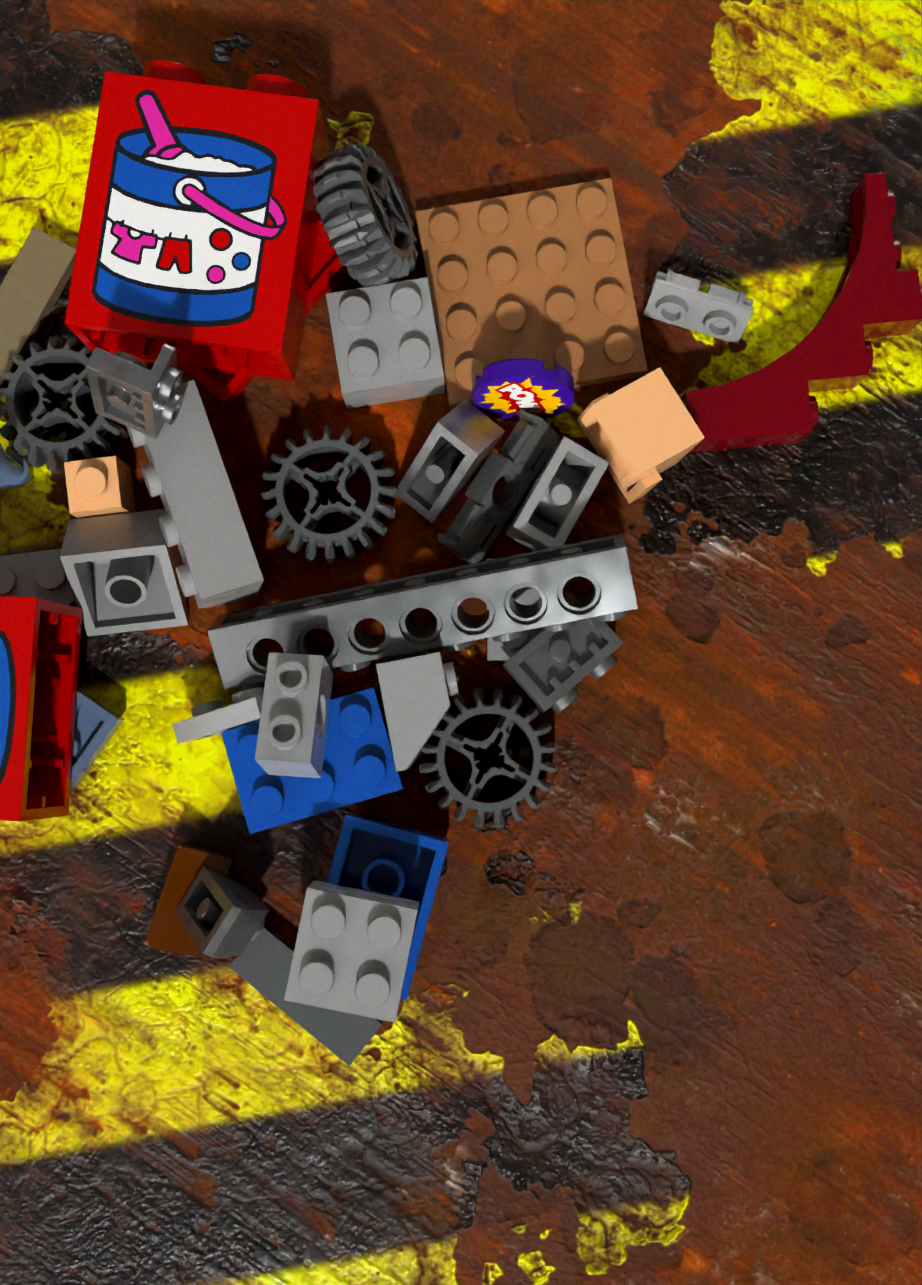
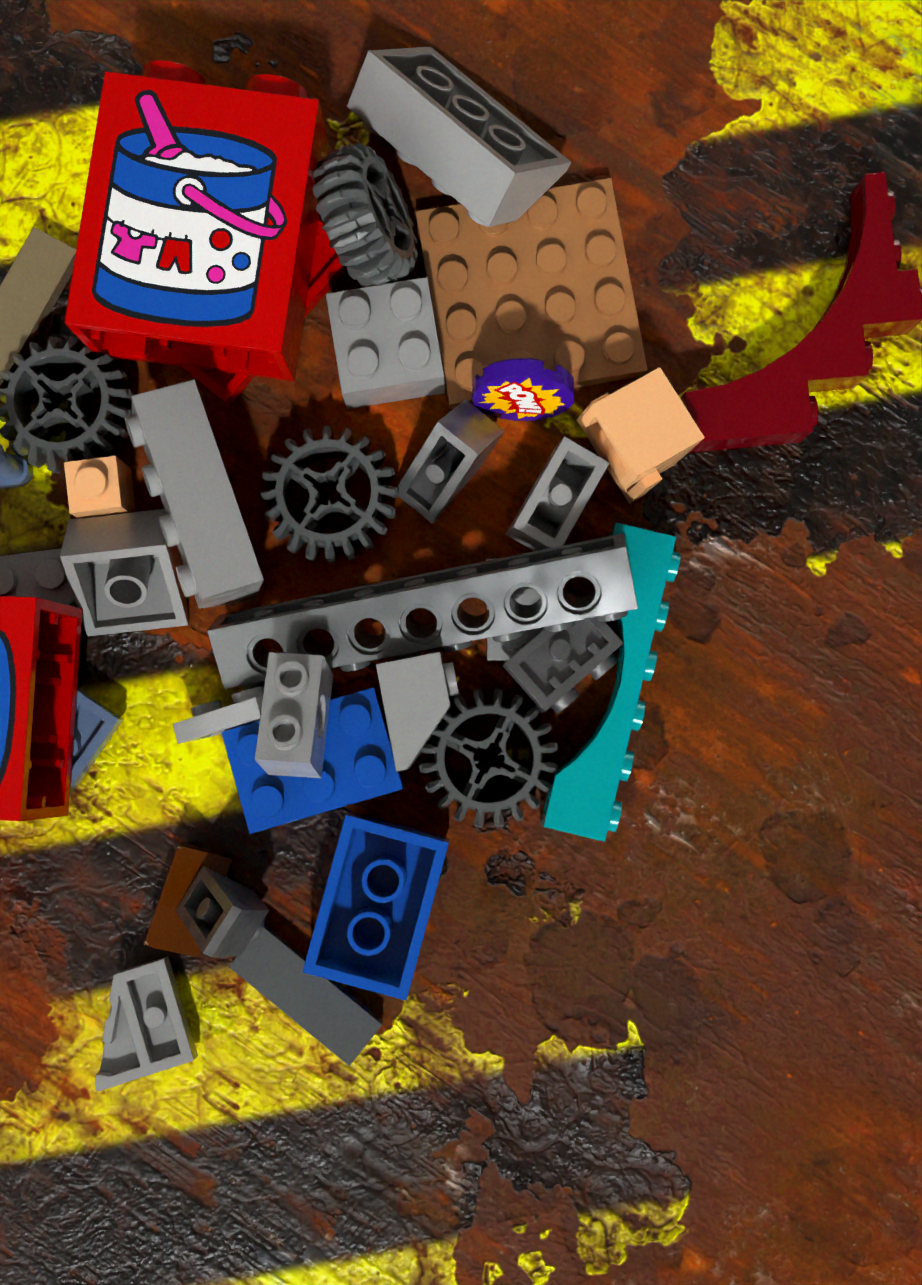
flat silver bracket [85,343,184,439] -> none
light grey brick [284,880,420,1023] -> none
dark grey piece [438,411,559,564] -> none
light grey hinge [643,269,754,344] -> none
none -> light grey wing [95,956,198,1092]
none -> light grey slope [347,47,571,227]
none -> teal arch [540,522,681,842]

